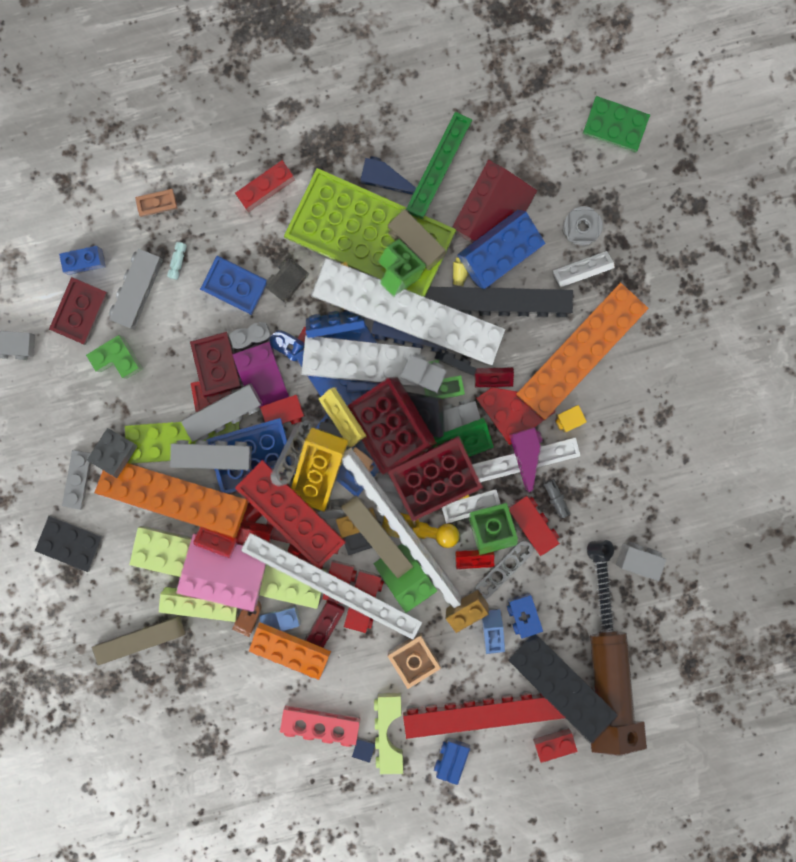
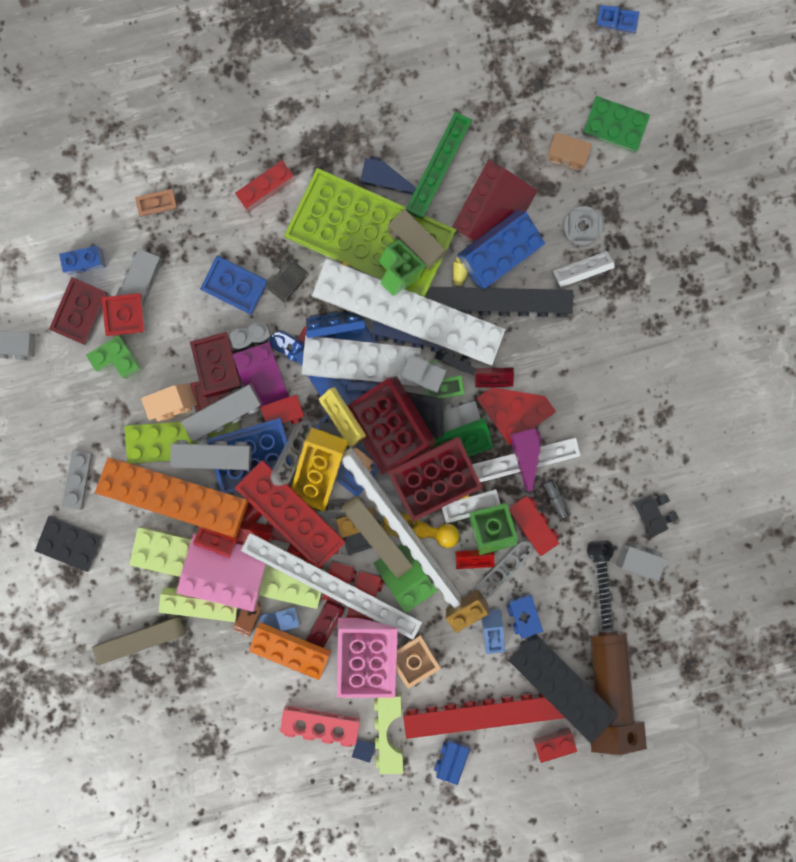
dark grey plate [87,428,137,478] -> none
light aqua axle [167,242,187,280] -> none
orange plate [516,283,649,420] -> none
yellow brick [555,405,587,432] -> none
none -> red tile [101,293,145,336]
none -> light nougat brick [141,383,197,422]
none -> bright pink slope [337,618,397,698]
none -> medium nougat brick [546,132,592,170]
none -> blue slope [597,5,640,33]
none -> black plate [634,493,679,538]

